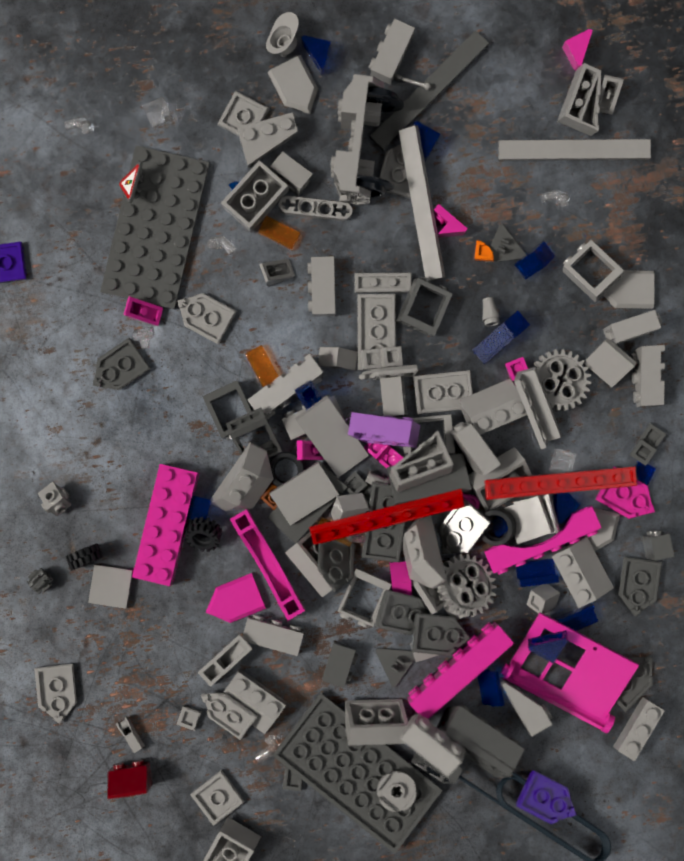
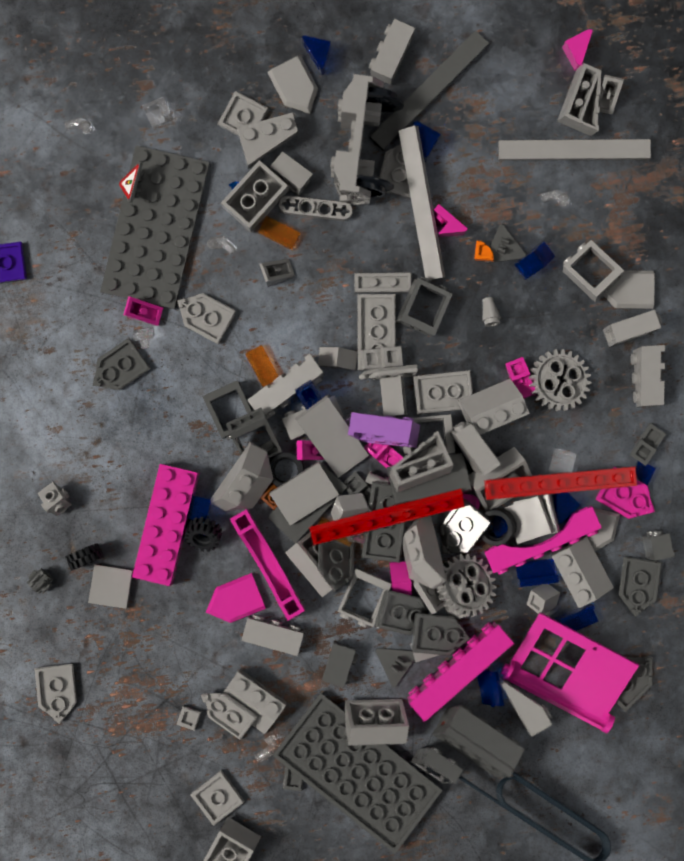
dark red slope [107,760,153,800] -> none
light grey bar [116,716,145,753] -> none
light grey slope [198,634,253,687] -> none
light grey piece [266,12,299,57] -> none
light grey brick [307,256,335,317] -> none
light grey plate [377,770,416,812] -> none
light grey hinge [394,74,431,90] -> none
light grey slope [400,713,466,777] -> none
clear blue slope [472,311,530,364] -> none
light grey fence [514,367,562,449] -> none
dark purple tile [516,770,577,824] -> none
clear blue slope [528,630,568,664] -> none
light grey tile [584,338,637,387] -> none
light grey brick [613,697,664,761] -> none

